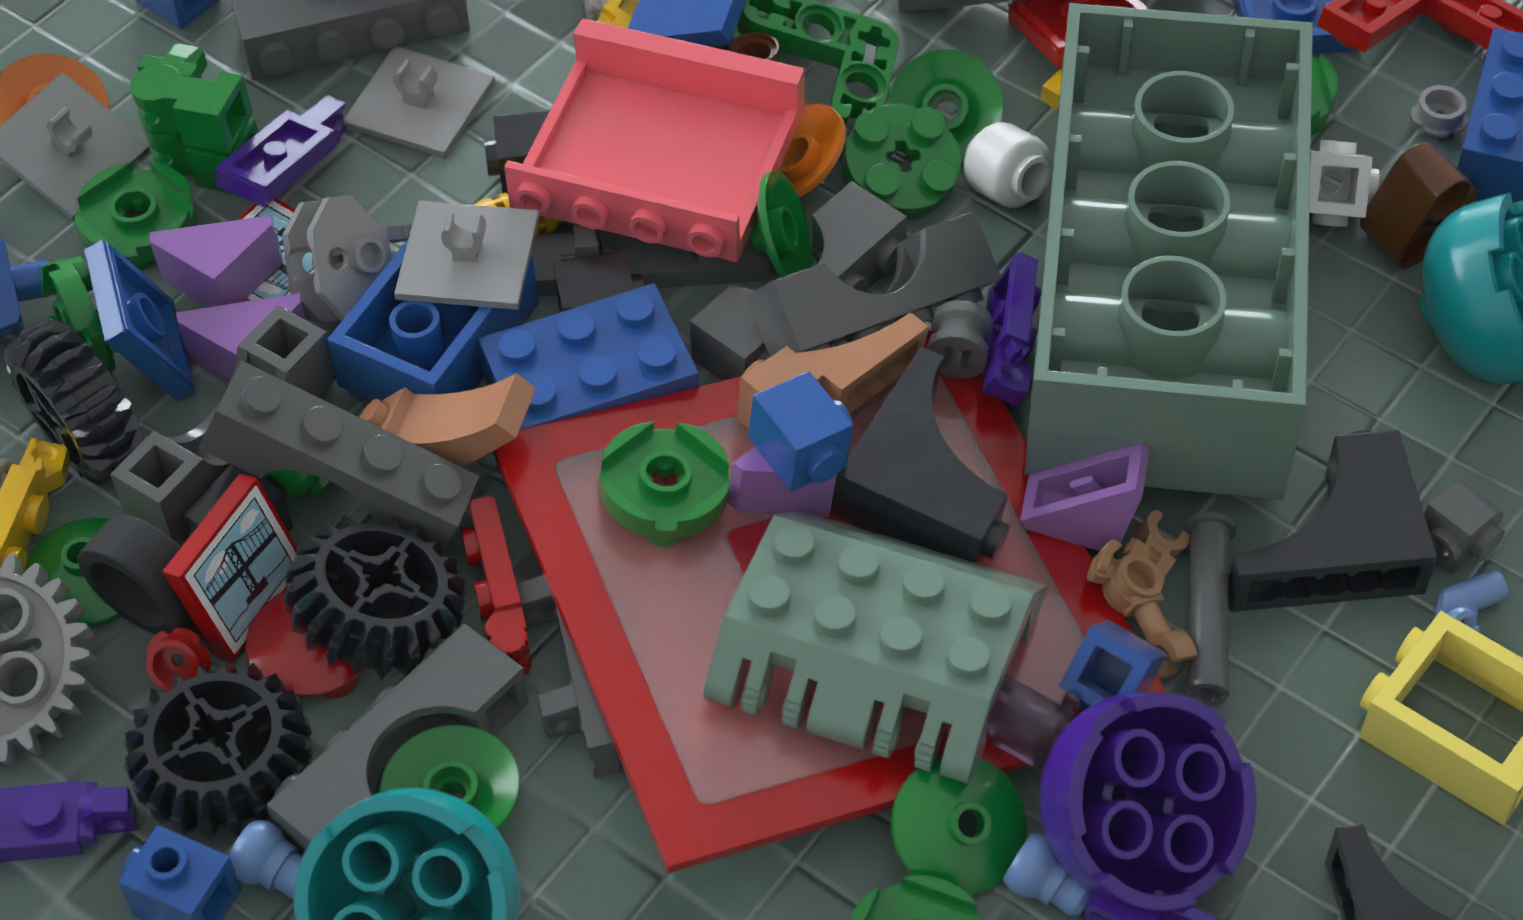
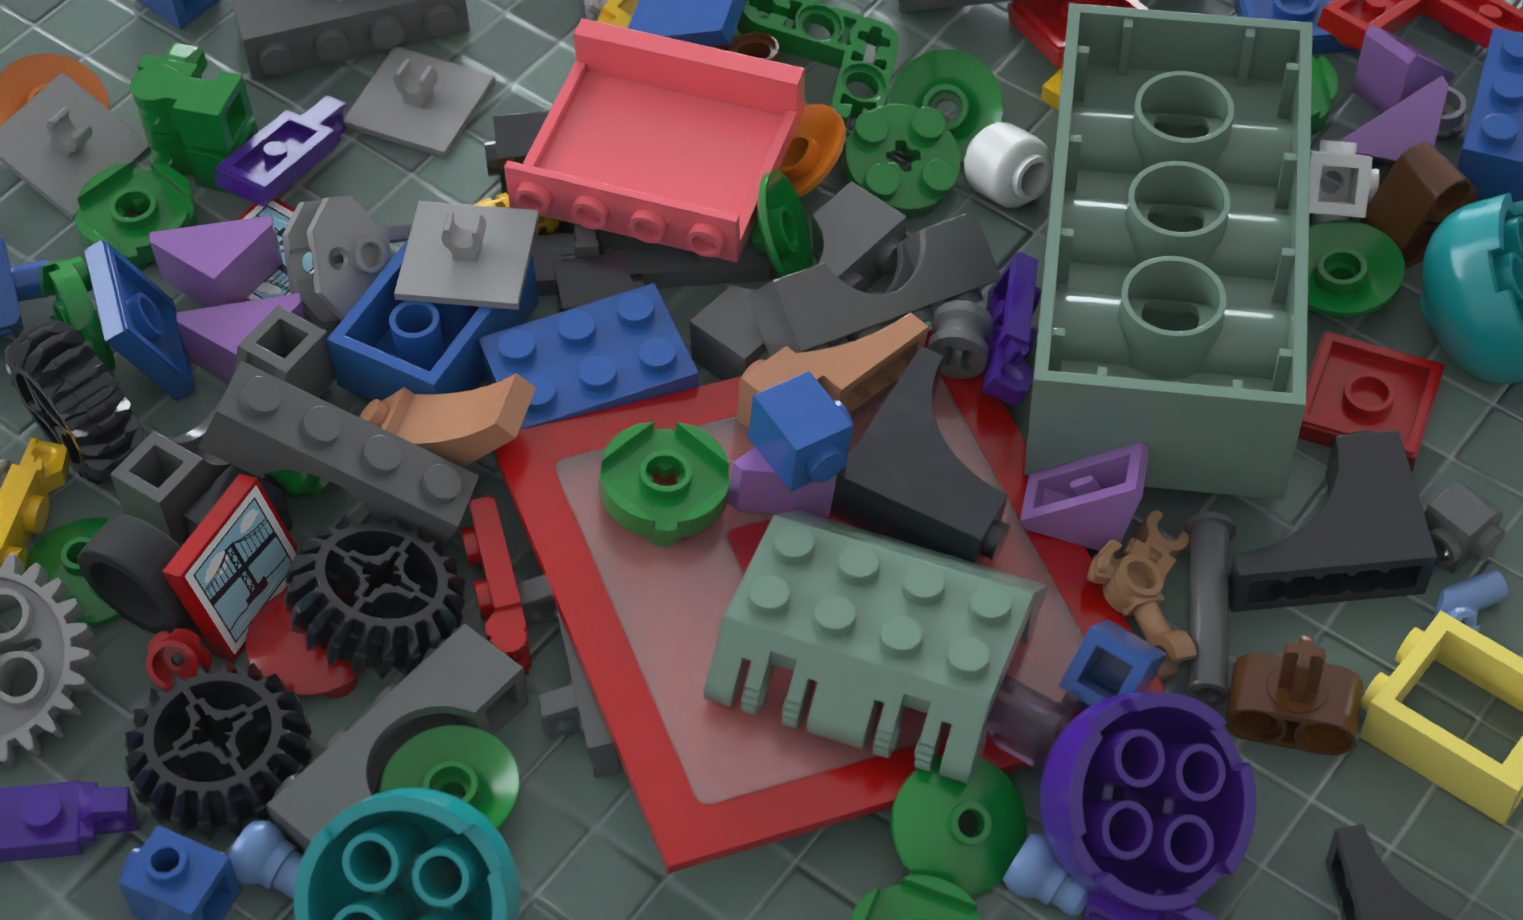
none -> reddish brown beam [1225,635,1363,756]
none -> red tile [1298,331,1445,471]
none -> green dish [1308,220,1405,317]
none -> medium lavender slope [1339,75,1449,166]
none -> medium lavender slope [1352,24,1455,113]

